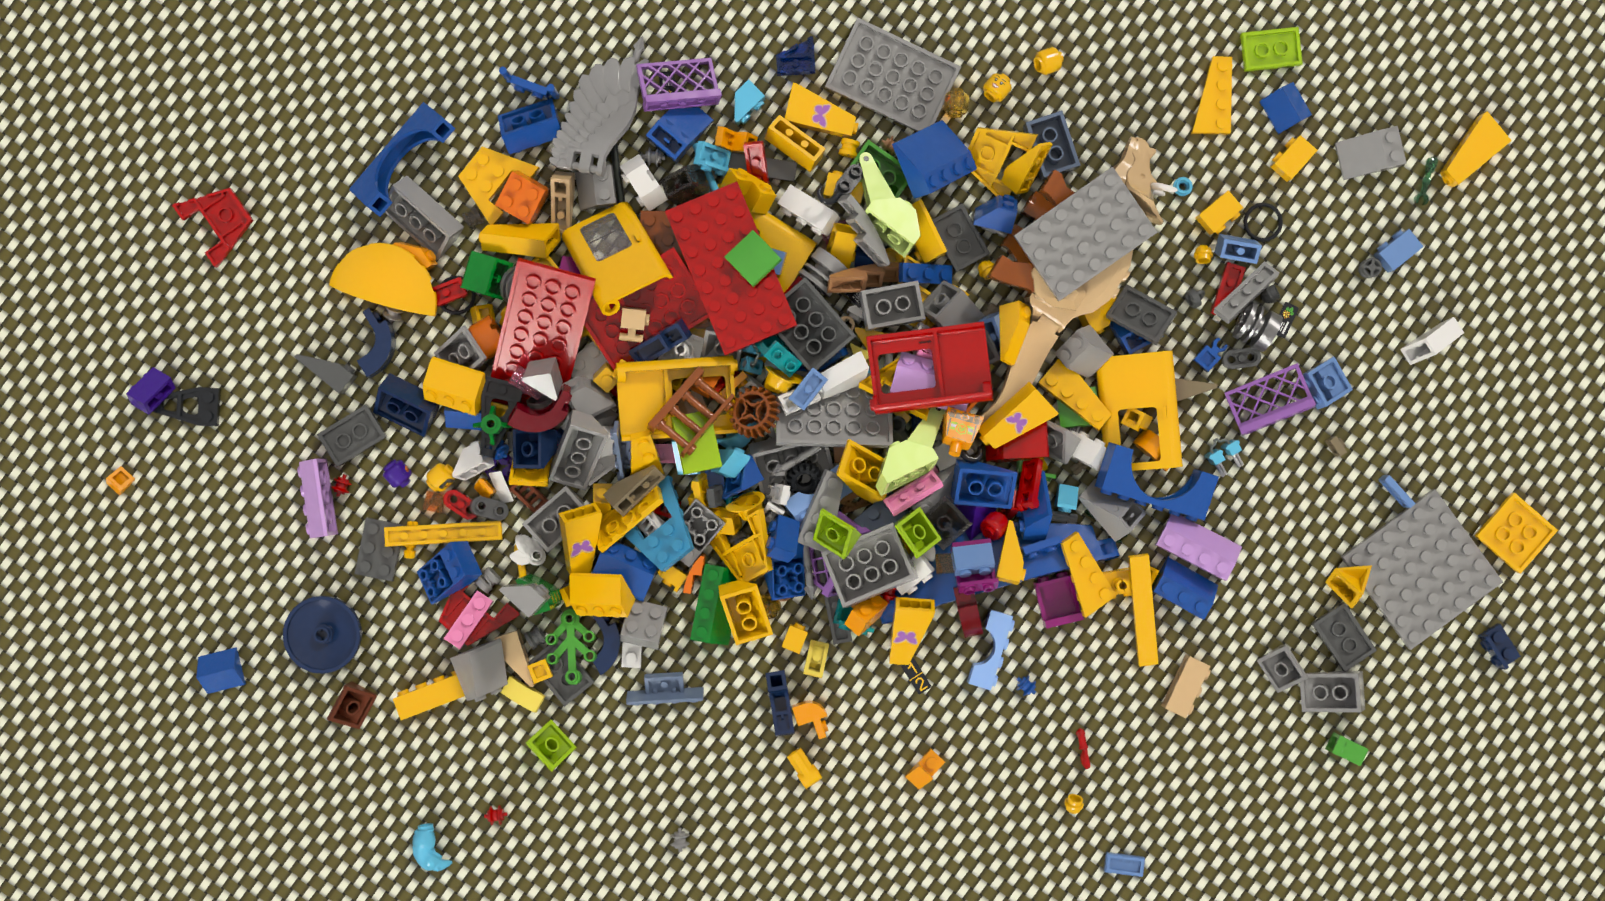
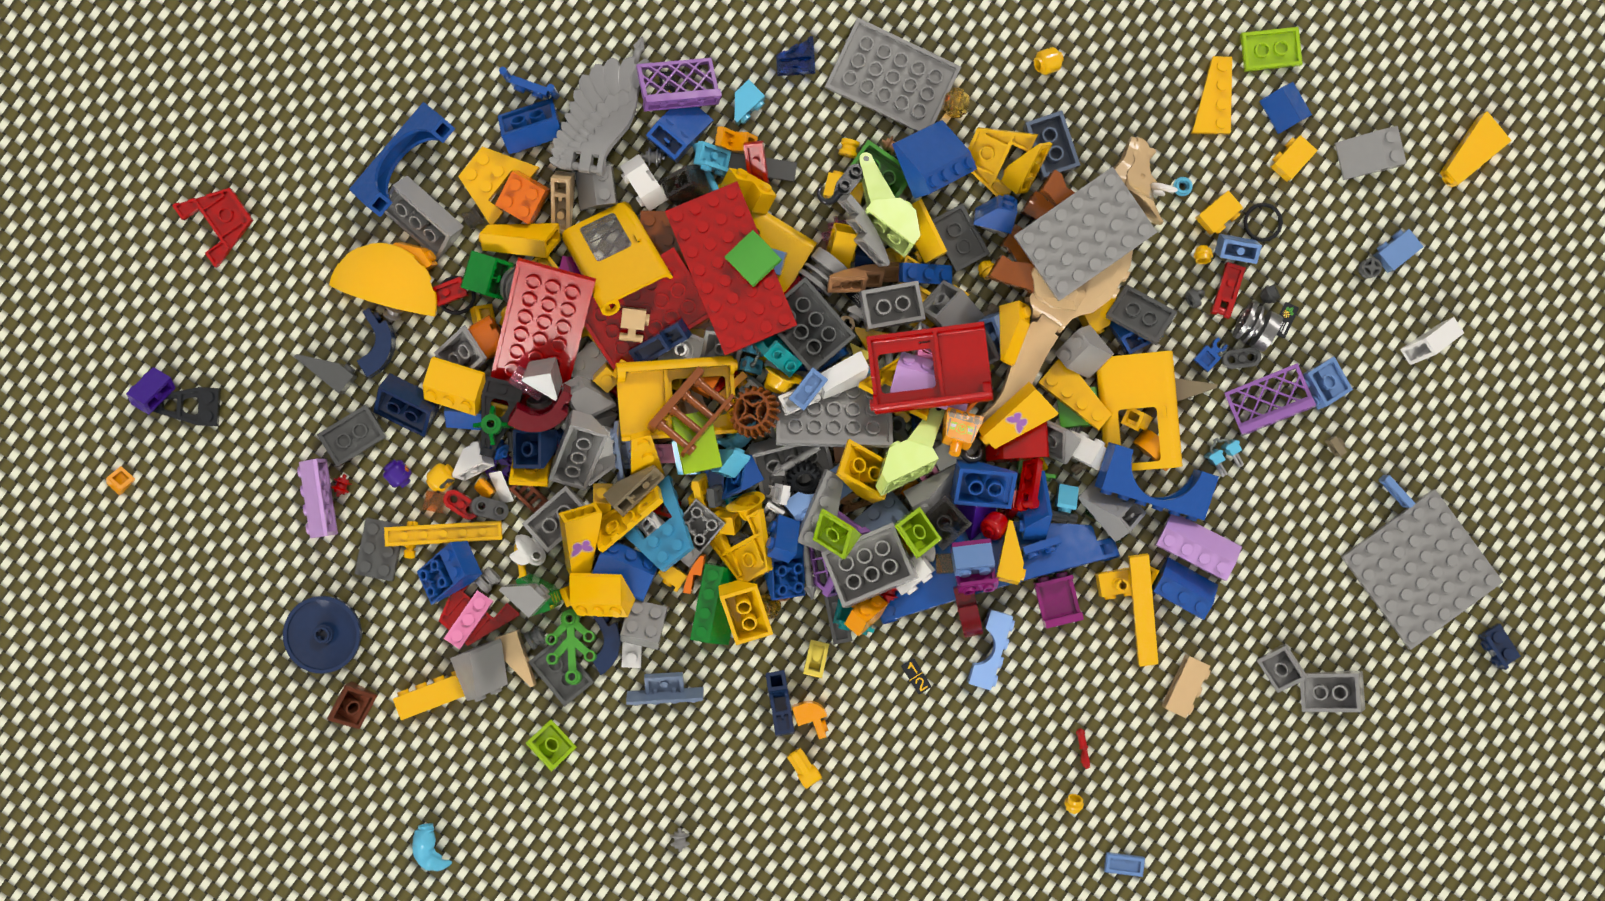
blue slope [196,647,246,694] -> none
red wheel [484,805,508,826] -> none
light yellow slope [500,676,545,713] -> none
yellow plate [527,658,553,684] -> none
pearl dark grey bar [611,143,625,203] -> none
yellow brick [764,115,826,172] -> none
white brick [778,184,840,237] -> none
yellow brick [781,622,808,654] -> none
yellow slope [785,83,859,139] -> none
bright pink plate [883,470,944,516] -> none
yellow slope [889,597,935,665] -> none
light orange slope [905,748,945,789] -> none
yellow head [983,73,1012,103] -> none
blue wheel [1016,675,1036,696] -> none
yellow wing [1061,531,1116,618] -> none
light grey plate [1213,261,1280,324] -> none
dark grey plate [1311,602,1377,672] -> none
yellow slope [1325,565,1372,608] -> none
bright green bracket [1325,732,1368,766] -> none
clear green piece [1414,157,1438,205] -> none
yellow plate [1474,493,1558,574] -> none

